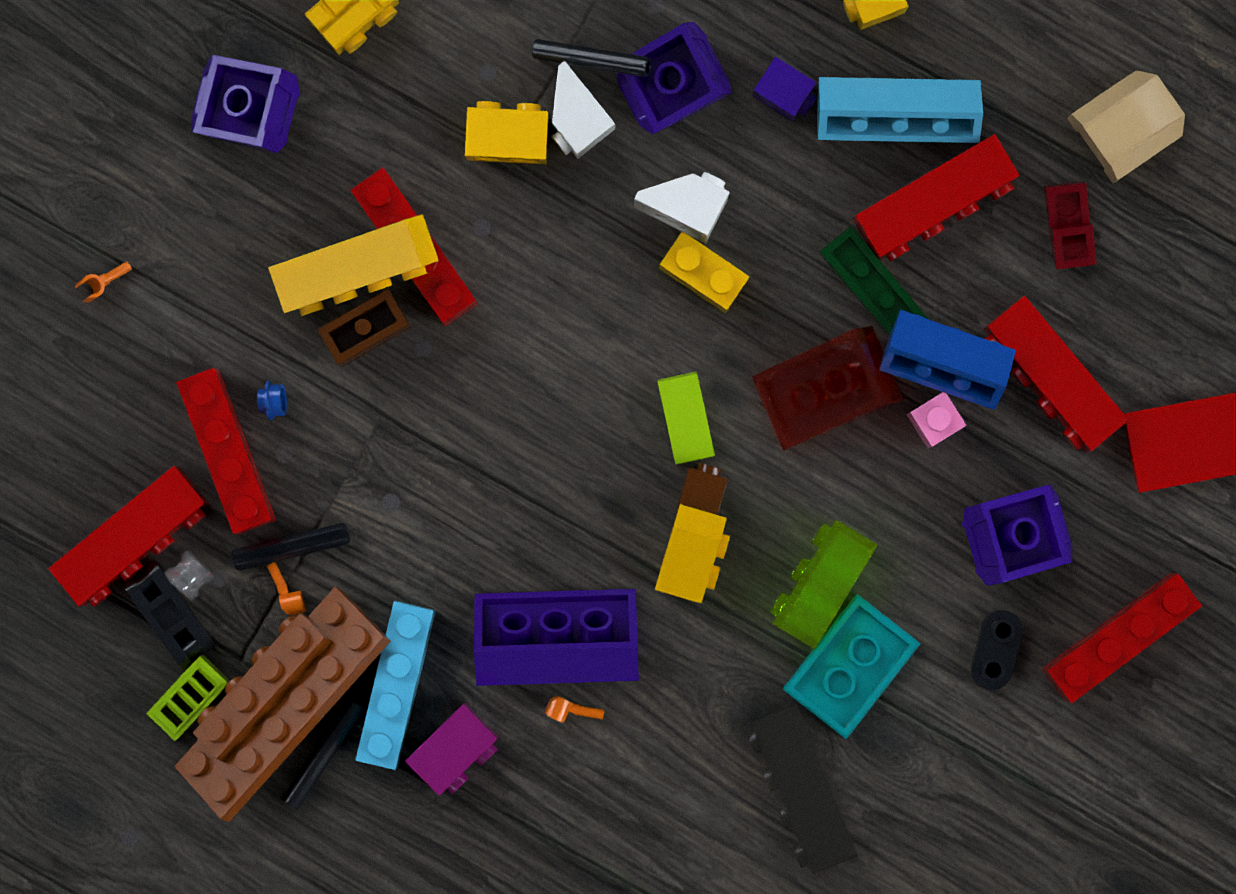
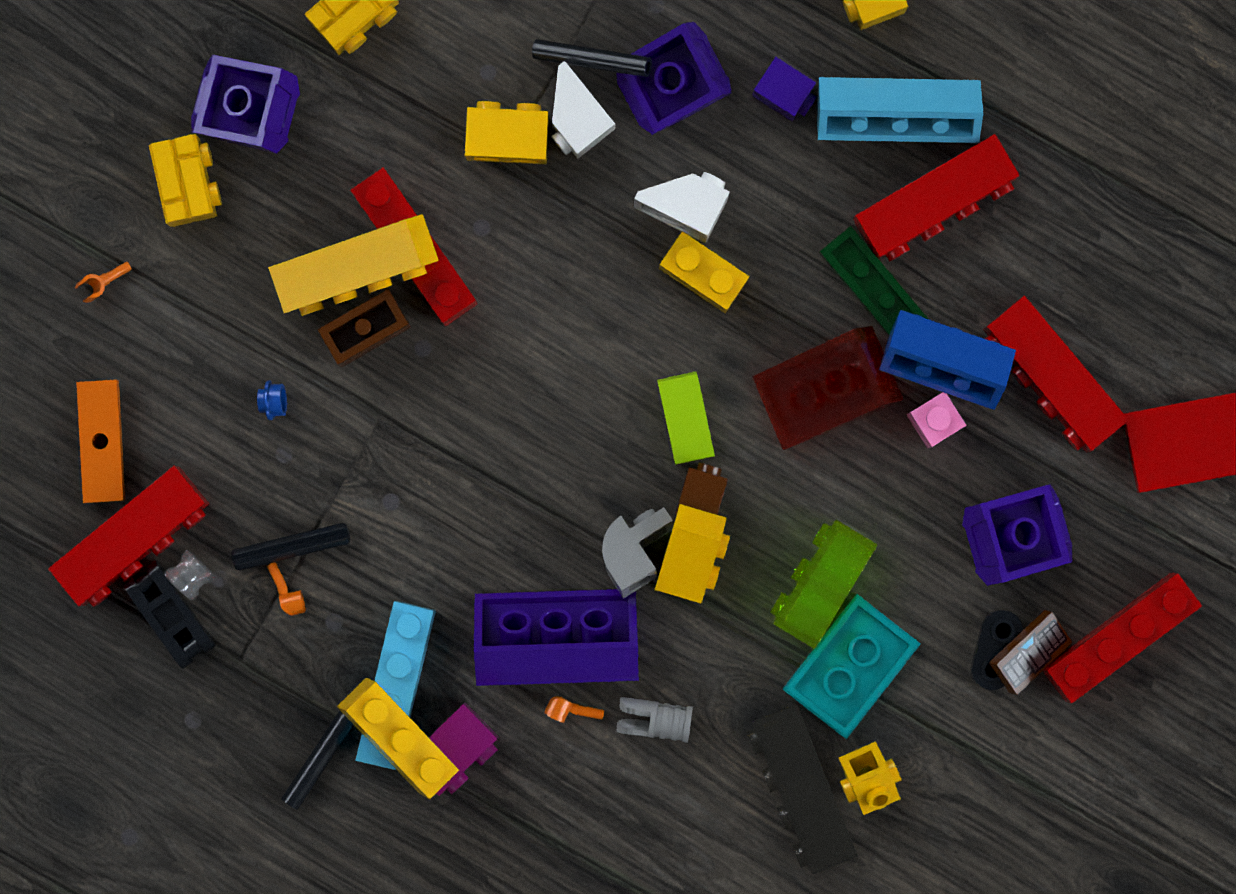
lime slope [146,655,230,741] -> none
dark orange plate [174,586,391,822] -> none
red brick [176,368,276,535] -> none
dark red slope [1044,181,1097,270] -> none
tan slope [1067,70,1185,184] -> none
none -> orange tile [76,380,125,503]
none -> yellow brick [149,134,222,227]
none -> yellow brick [337,678,459,799]
none -> light grey brick [602,507,673,599]
none -> light grey hinge [616,697,693,743]
none -> yellow brick [839,741,902,815]
none -> tile [989,610,1072,695]

